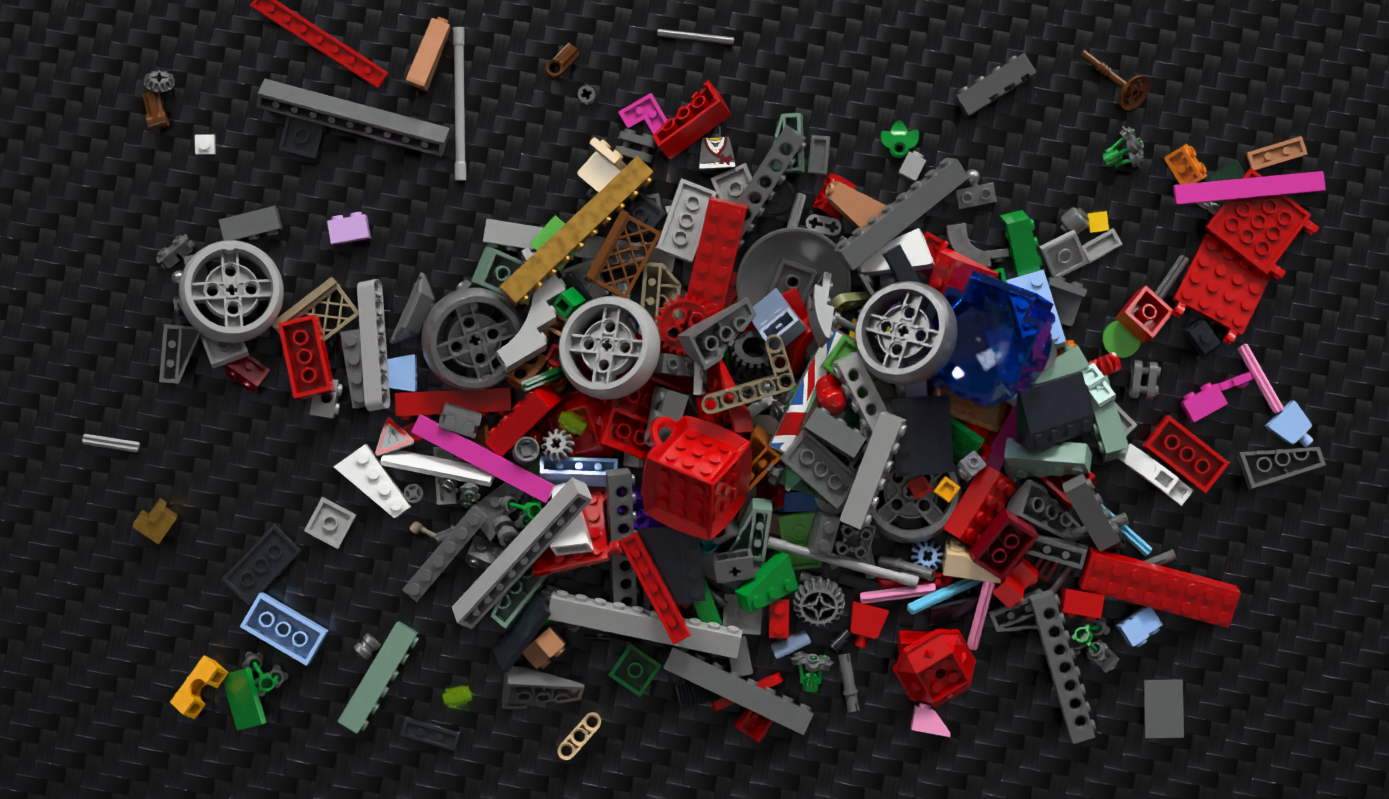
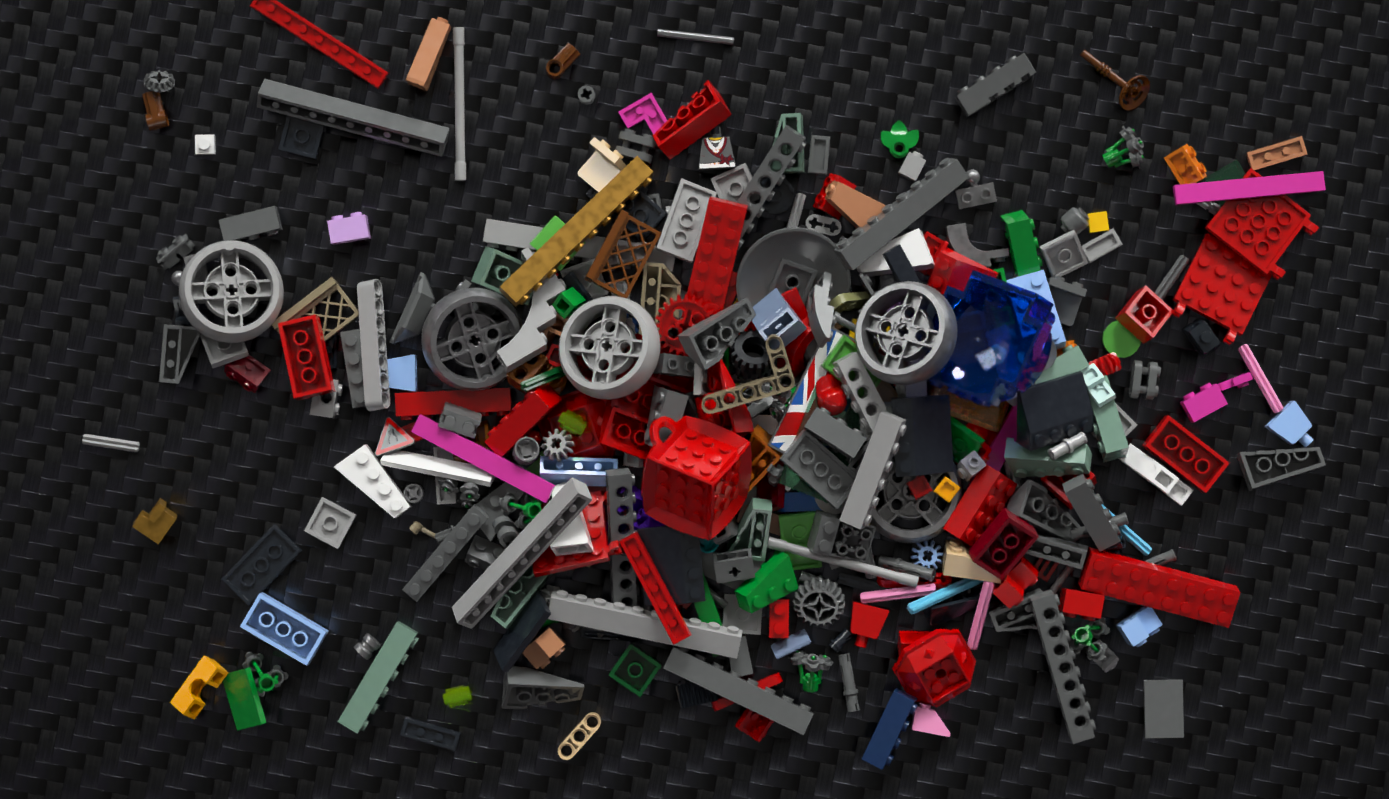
none -> dark blue brick [862,688,918,770]
none -> light grey pin [1048,432,1088,460]

